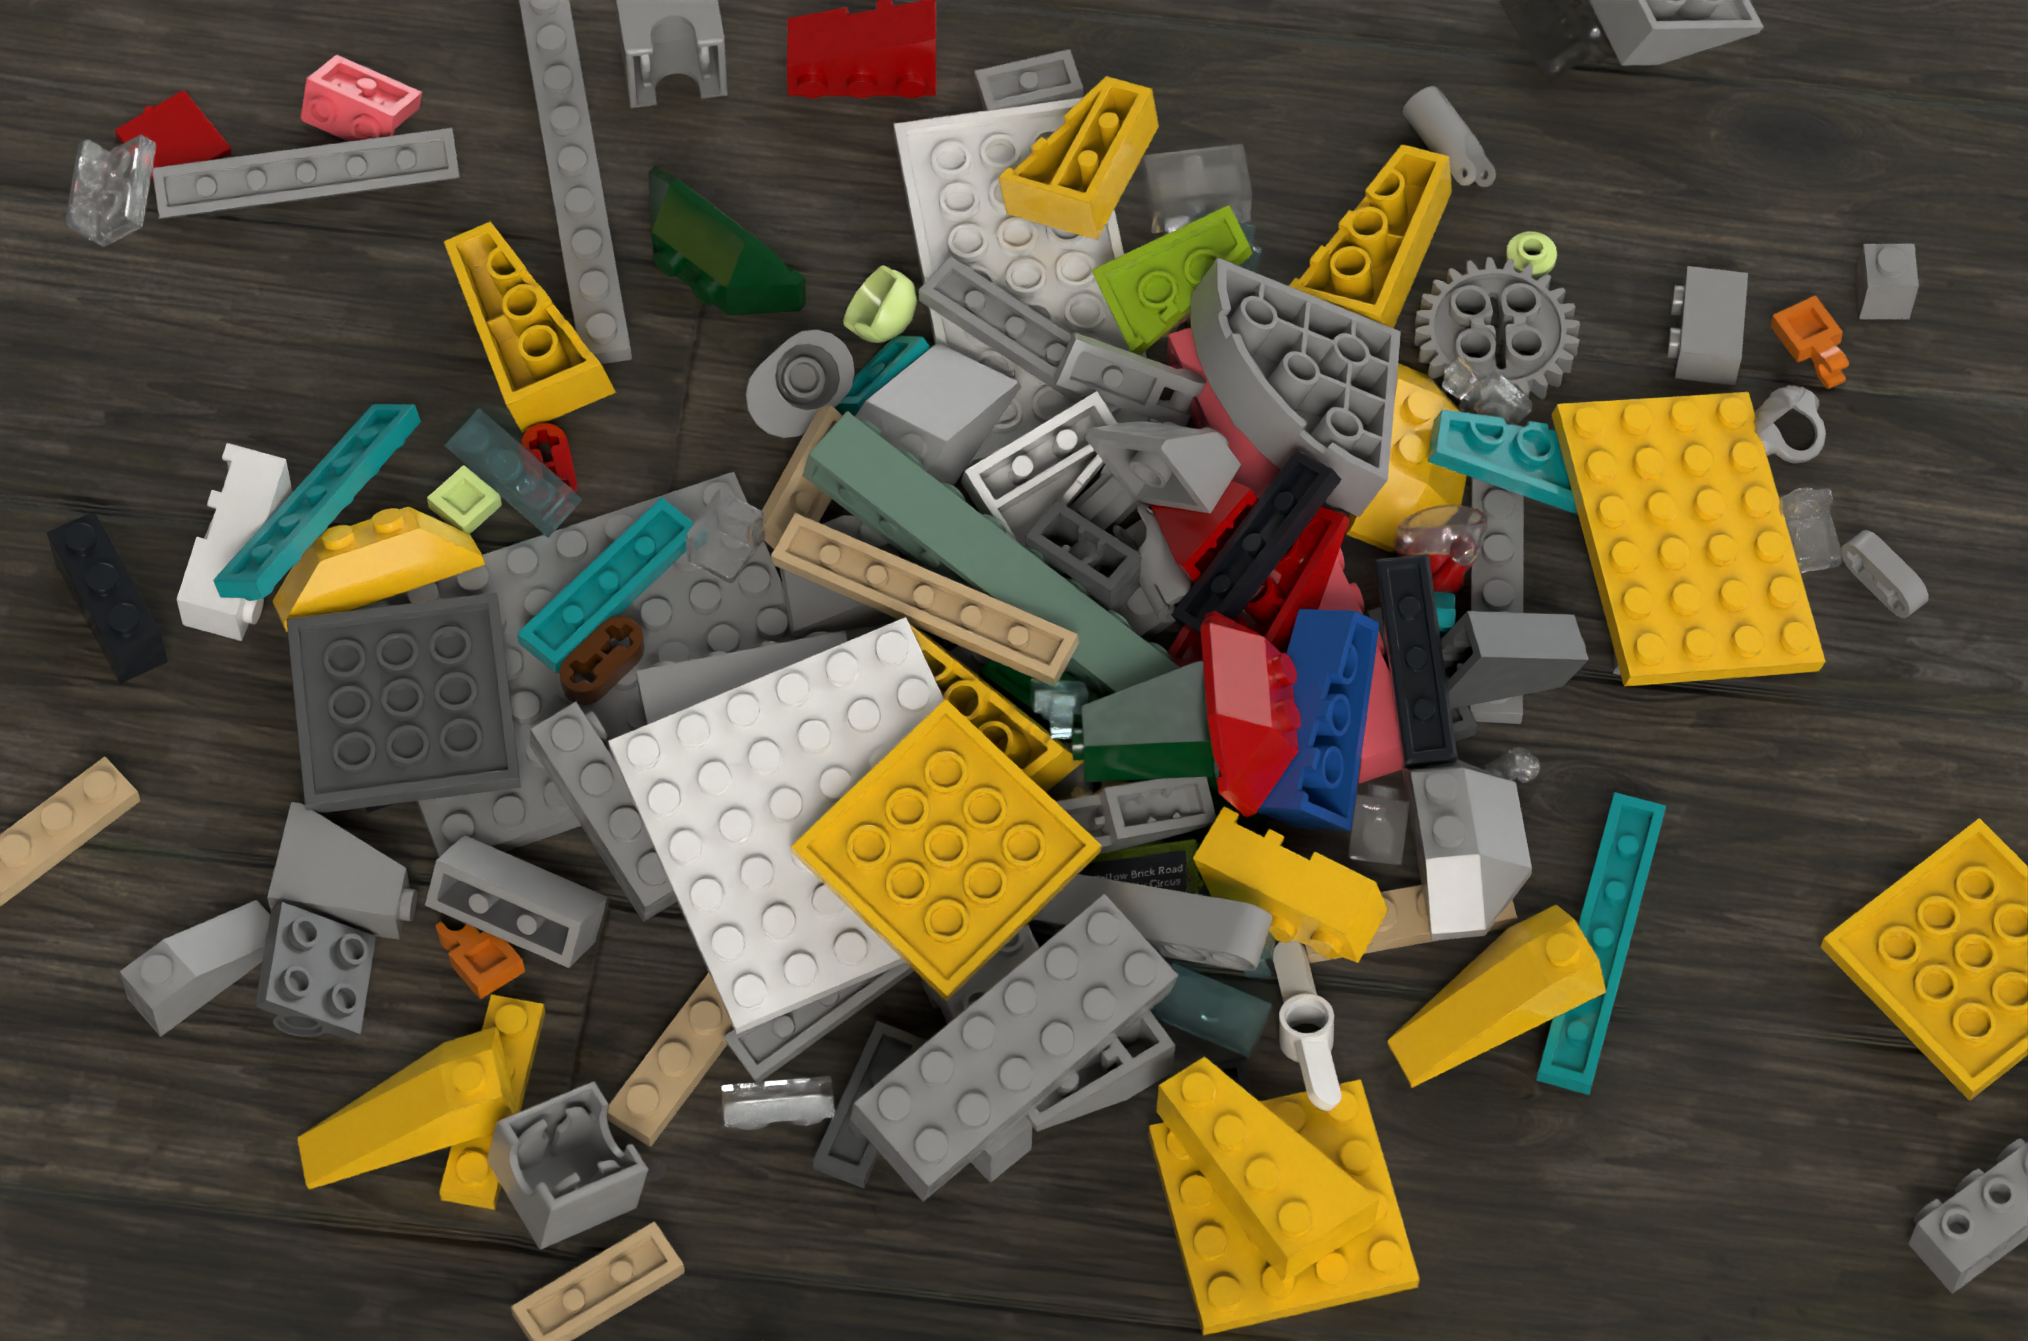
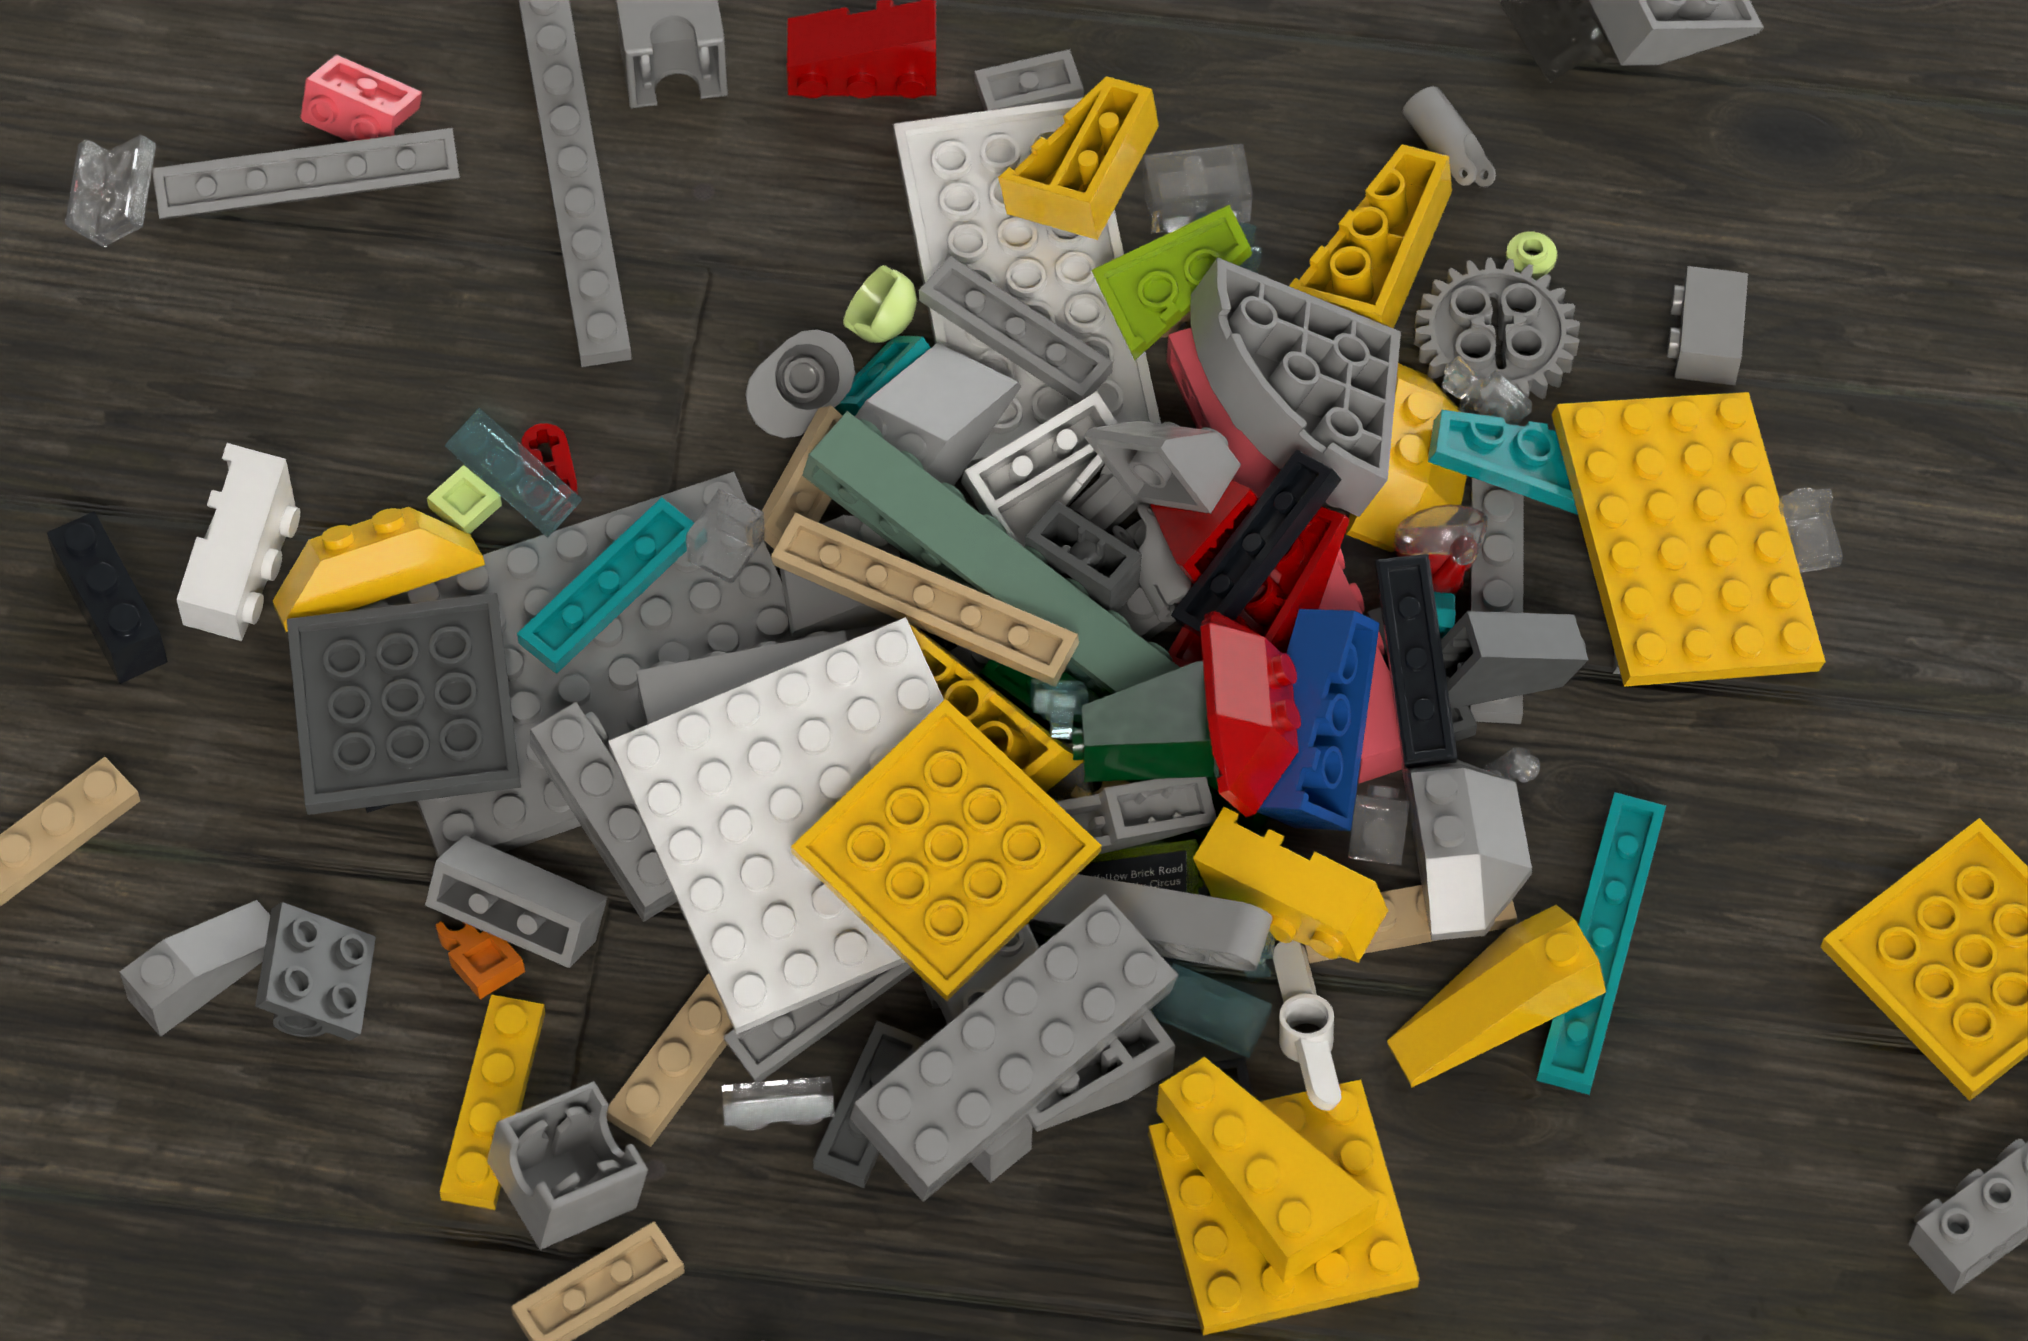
red piece [114,90,232,182] -> none
teal plate [213,404,421,601] -> none
light grey slope [267,802,417,940] -> none
yellow wedge [297,1027,517,1190] -> none
yellow wedge [444,222,616,432] -> none
reddish brown beam [559,616,645,705] -> none
dark green wedge [649,166,806,315] -> none
light grey plate [1054,332,1206,427] -> none
light grey piece [1754,385,1826,464] -> none
orange plate [1771,295,1849,389] -> none
light grey beam [1841,530,1928,618] -> none
light grey brick [1855,244,1919,319] -> none

